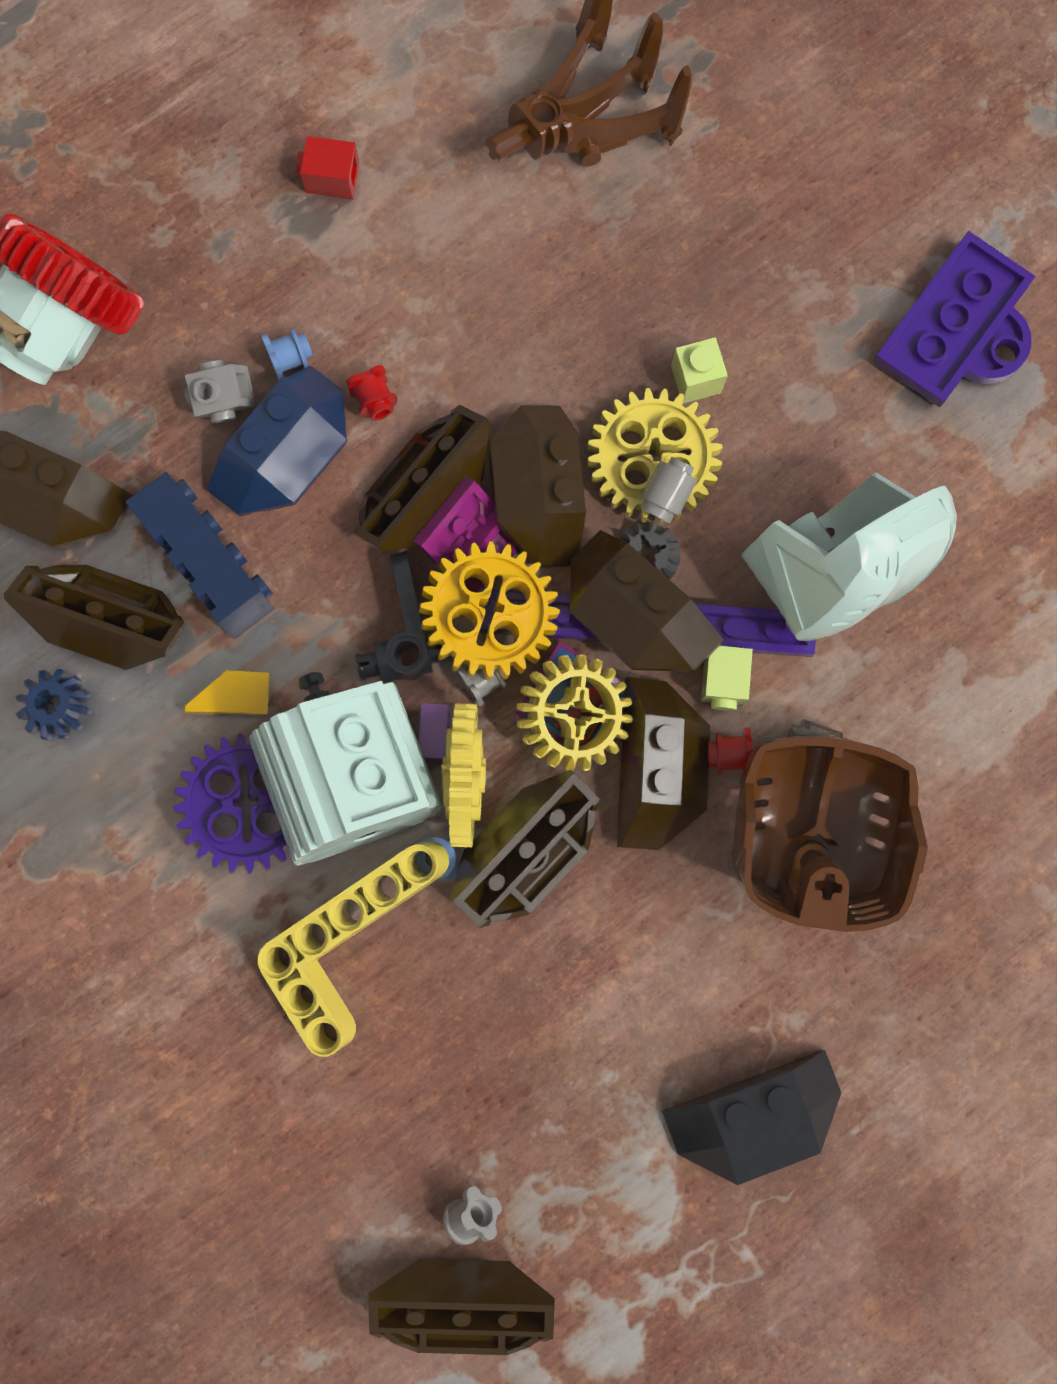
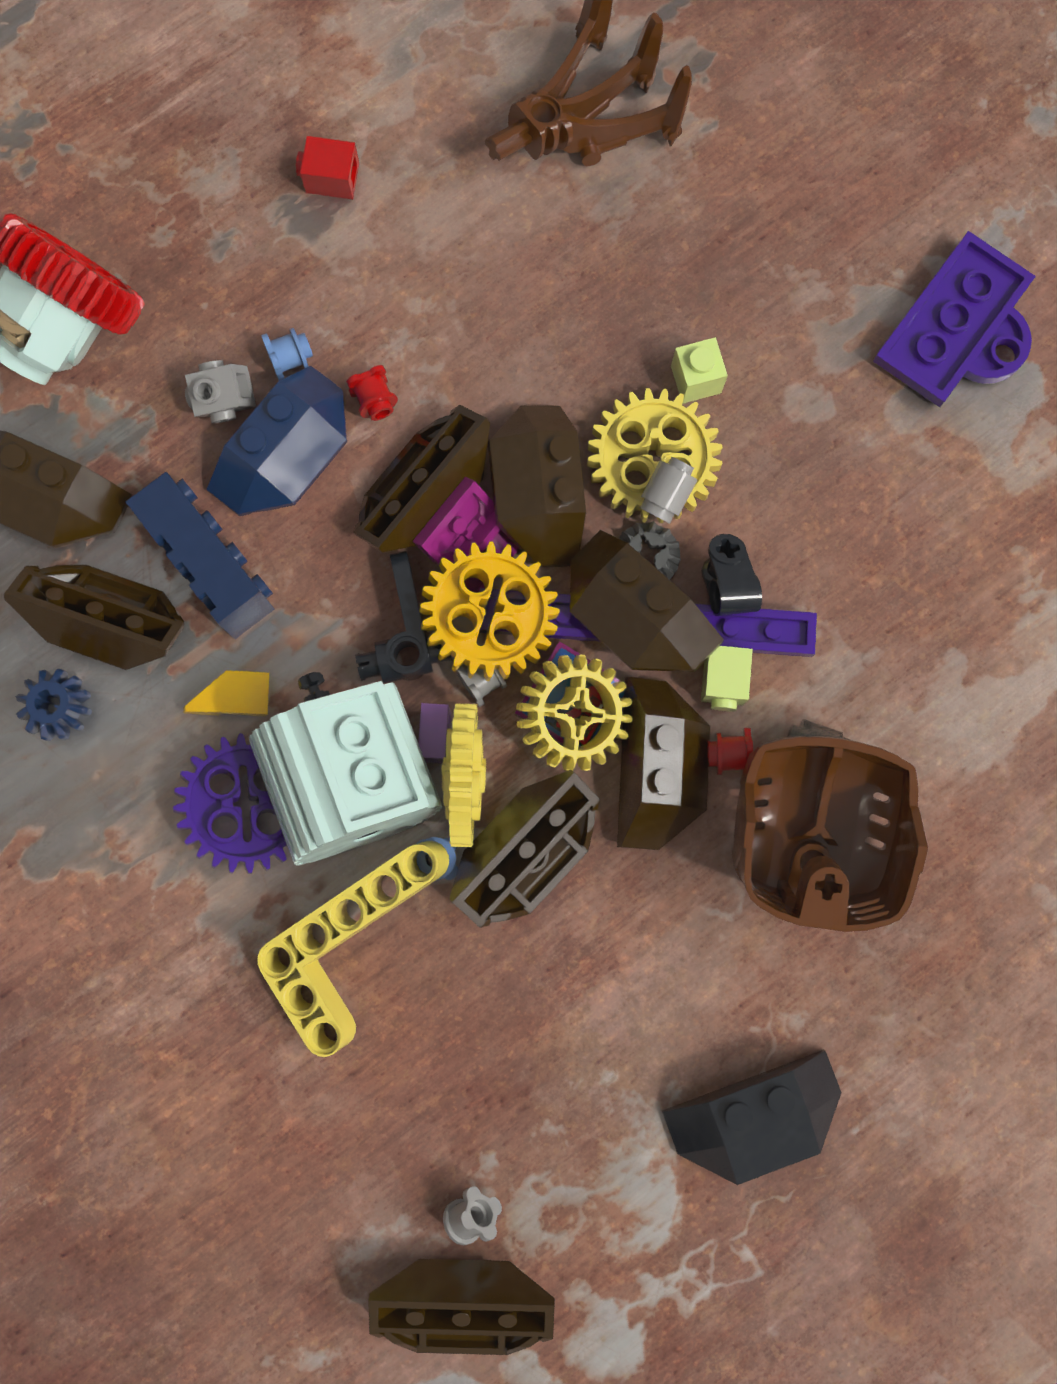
light aqua piece [741,473,957,641] -> none
none -> black piece [701,534,762,616]

